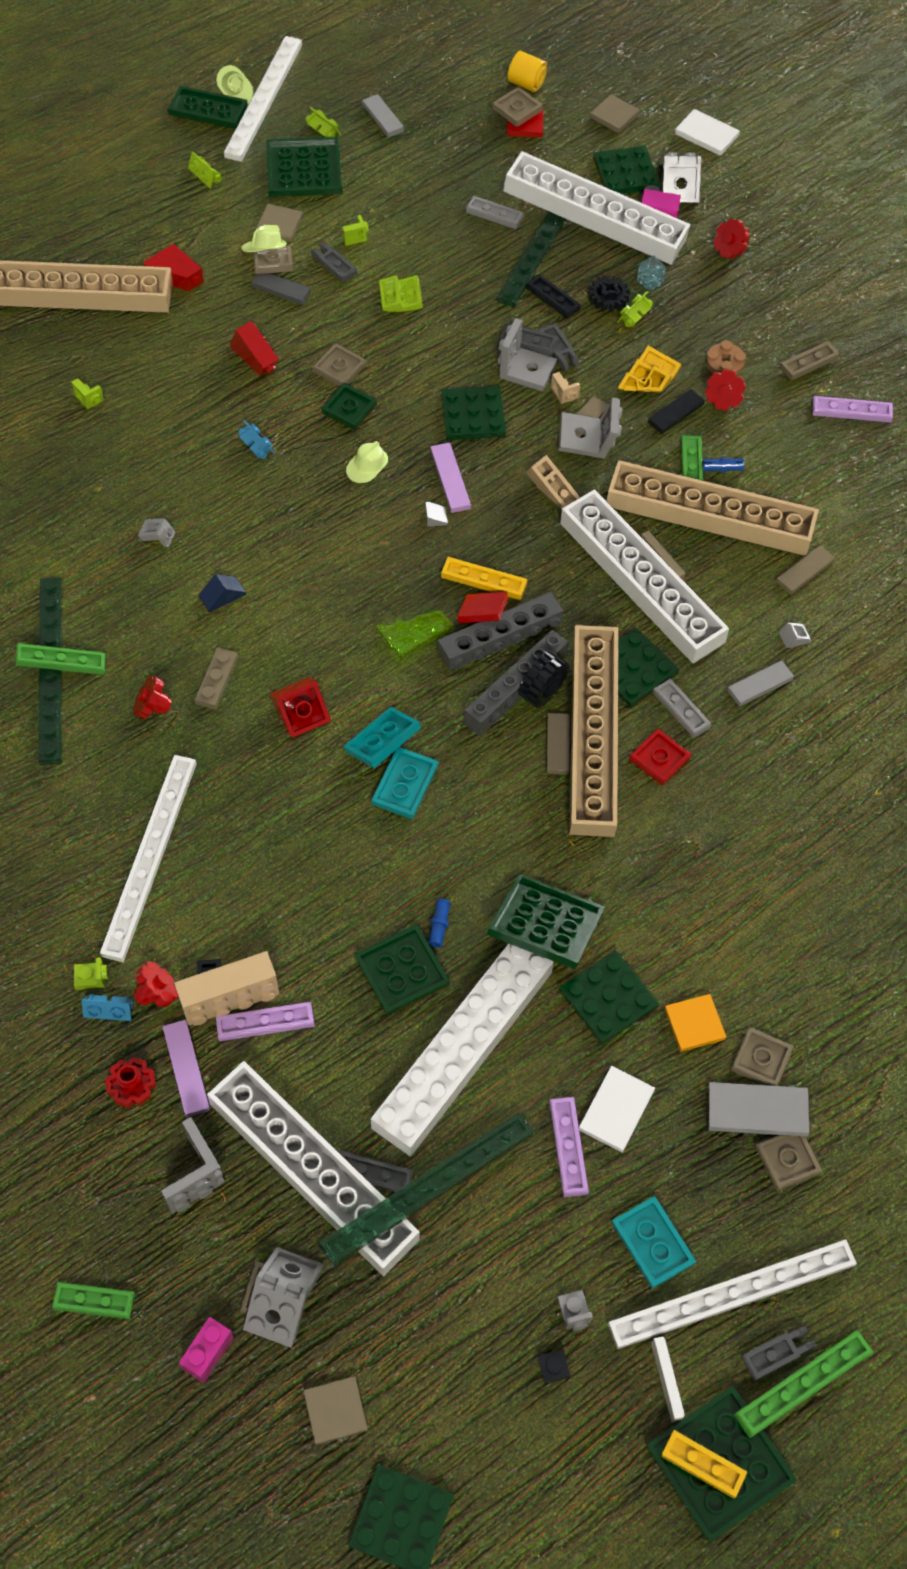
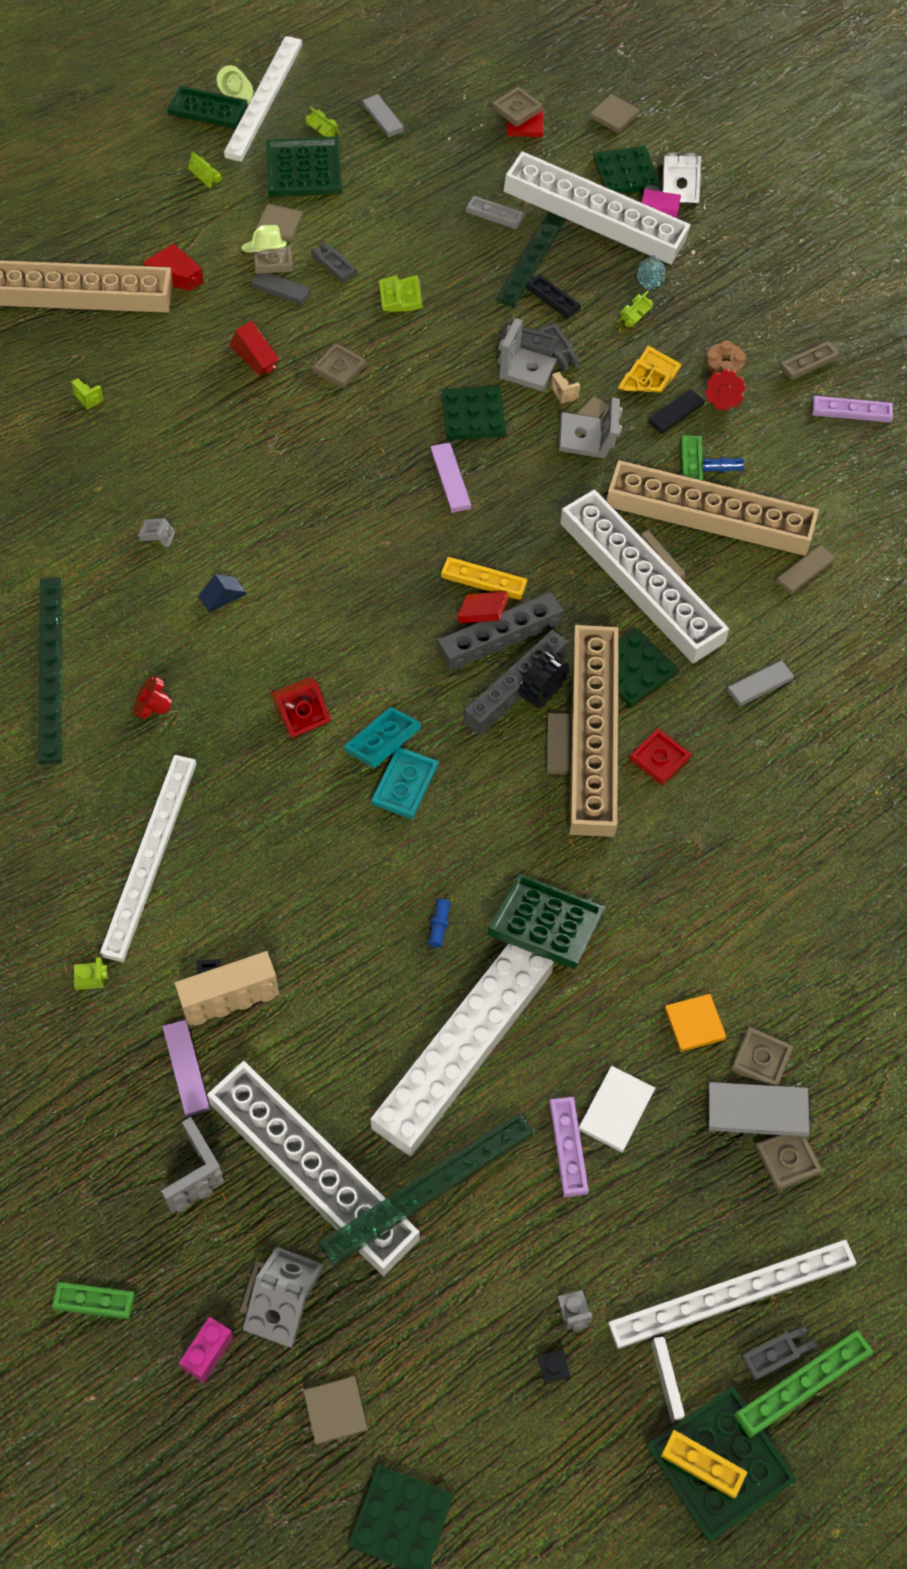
bright green tile [15,643,105,675] -> none
dark azure hinge [81,994,134,1021] -> none
red plant [105,1057,156,1108] -> none
red plant [134,961,178,1007] -> none
dark tan plate [195,647,238,710] -> none
lavender tile [216,1002,314,1041] -> none
dark azure hinge [238,420,275,459] -> none
dark green plate [322,383,377,430] -> none
dark grey tile [340,1151,413,1196] -> none
lime bracket [342,215,369,246] -> none
yellowish green piece [346,441,388,483] -> none
dark green plate [354,924,450,1016] -> none
clear neon green wing [376,610,453,660] -> none
slope [425,502,448,527] -> none
yellow piece [507,51,547,92] -> none
tan slope [526,455,580,510] -> none
dark green plate [559,950,659,1045] -> none
black gear [588,275,630,312] -> none
teal plate [611,1196,696,1289] -> none
light grey tile [653,678,711,738] -> none
white tile [675,109,740,156] -> none
red plant [714,219,750,259] -> none
light grey slope [779,623,811,648] -> none

